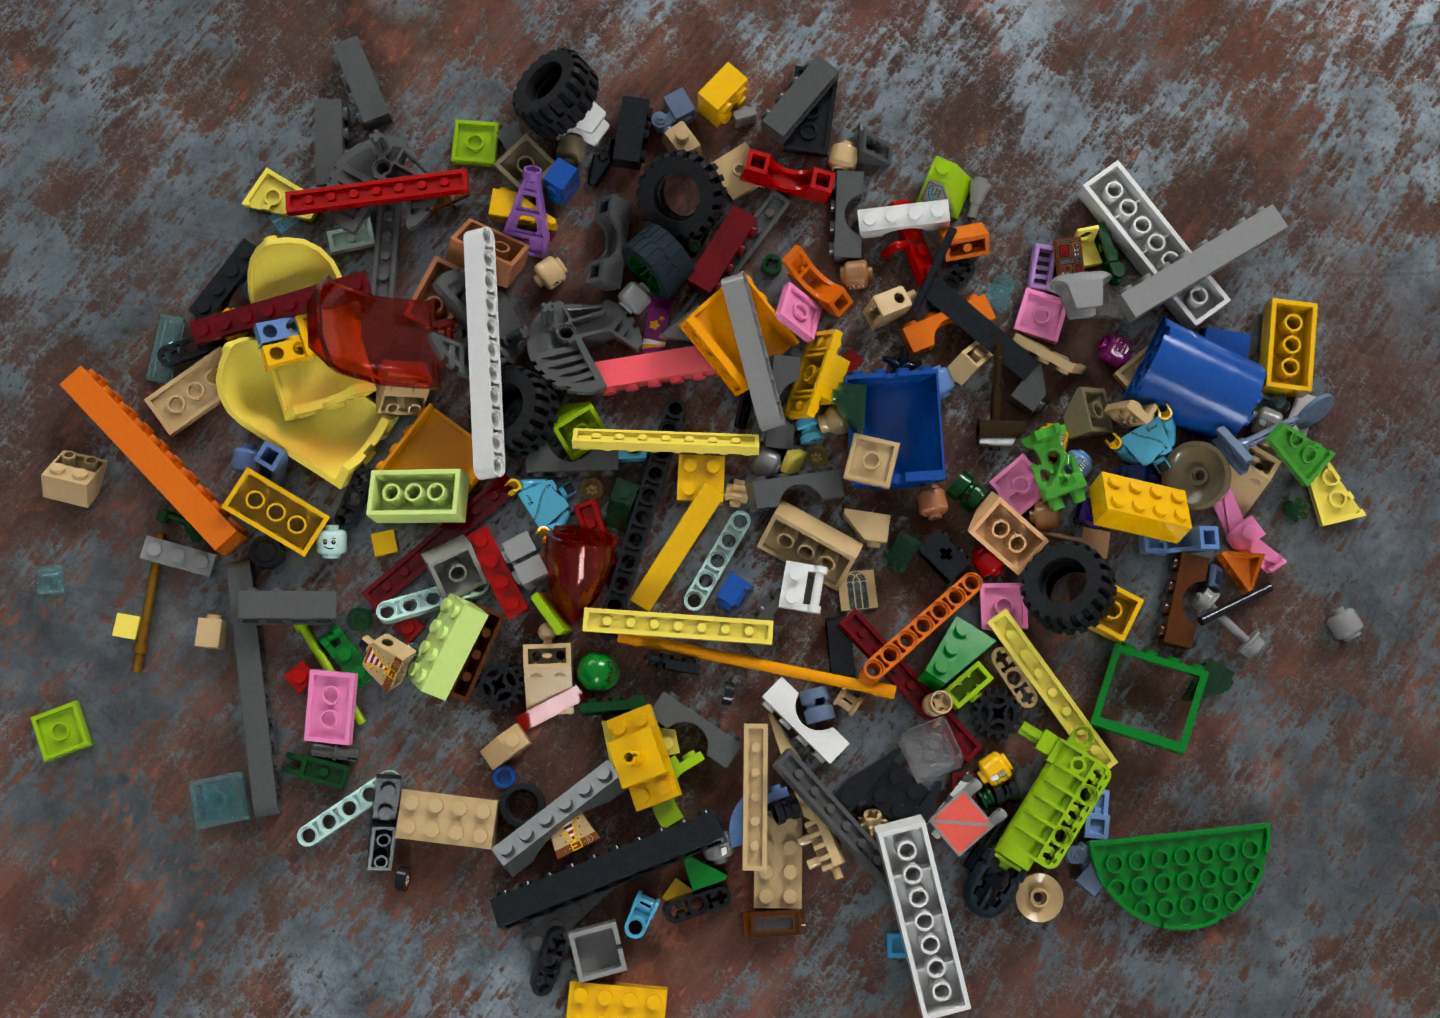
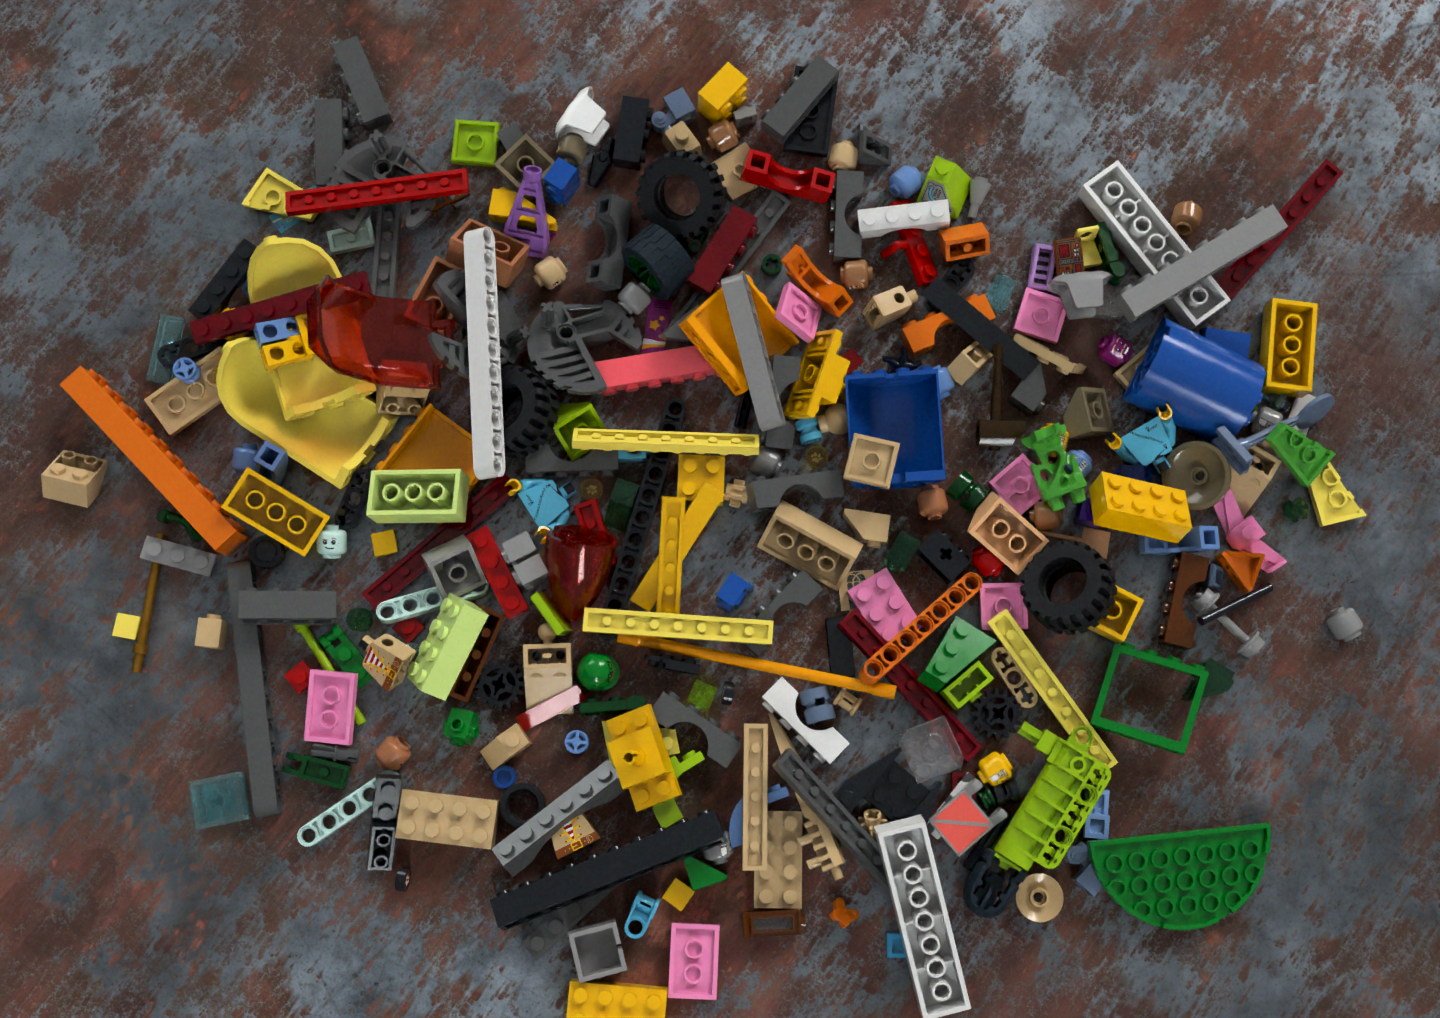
lime tile [30,700,93,762] -> none
clear light blue slope [35,565,64,595] -> none
black tyre [512,48,599,138] -> none
black beam [530,926,569,996] -> none
black beam [662,884,731,923] -> none
light aqua beam [684,510,751,612] -> none
black wheel [770,795,801,825] -> none
white plate [778,560,828,614] -> none
light yellow tile [780,449,807,474] -> none
clear green slope [831,382,867,434] -> none
black bar [910,226,957,313] -> none
tan wheel [922,690,953,717] -> none
tan bracket [1103,400,1158,428] -> none
none -> medium blue wheel [173,357,201,384]
none -> nougat head [375,735,411,771]
none -> green brick [443,707,480,747]
none -> medium blue wheel [565,730,589,754]
none -> yellow tile [656,496,686,614]
none -> bright pink plate [668,922,720,1000]
none -> clear neon green tile [687,679,717,710]
none -> medium nougat head [706,119,741,153]
none -> orange piece [829,897,859,929]
none -> bright pink plate [846,568,923,643]
none -> medium blue head [889,165,922,199]
none -> medium nougat head [1170,201,1203,235]
none -> dark red plate [1217,159,1343,300]

